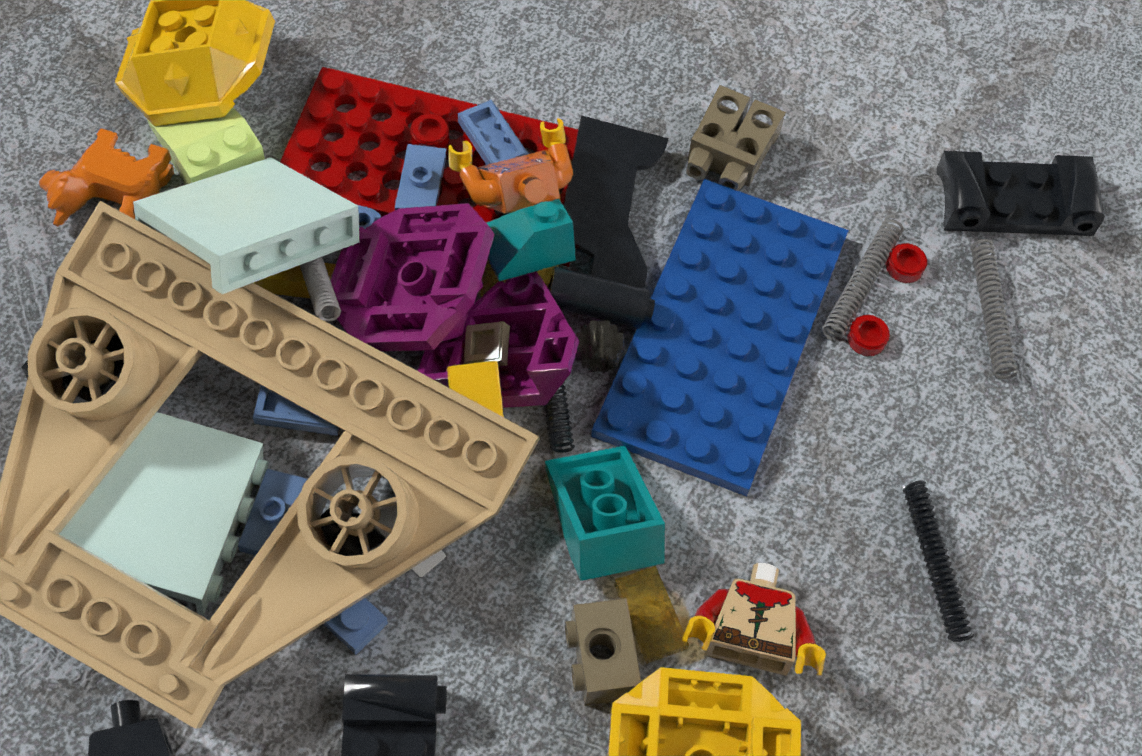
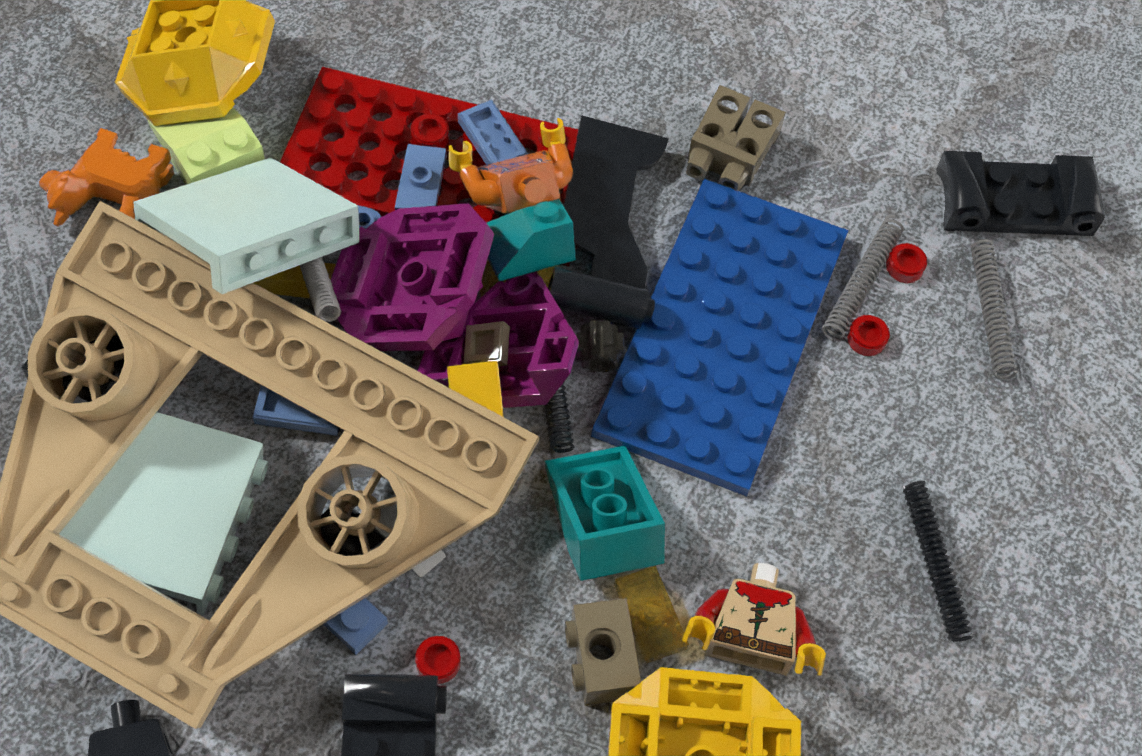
medium blue plate [238,469,307,556] -> none
none -> red tile [415,636,461,684]

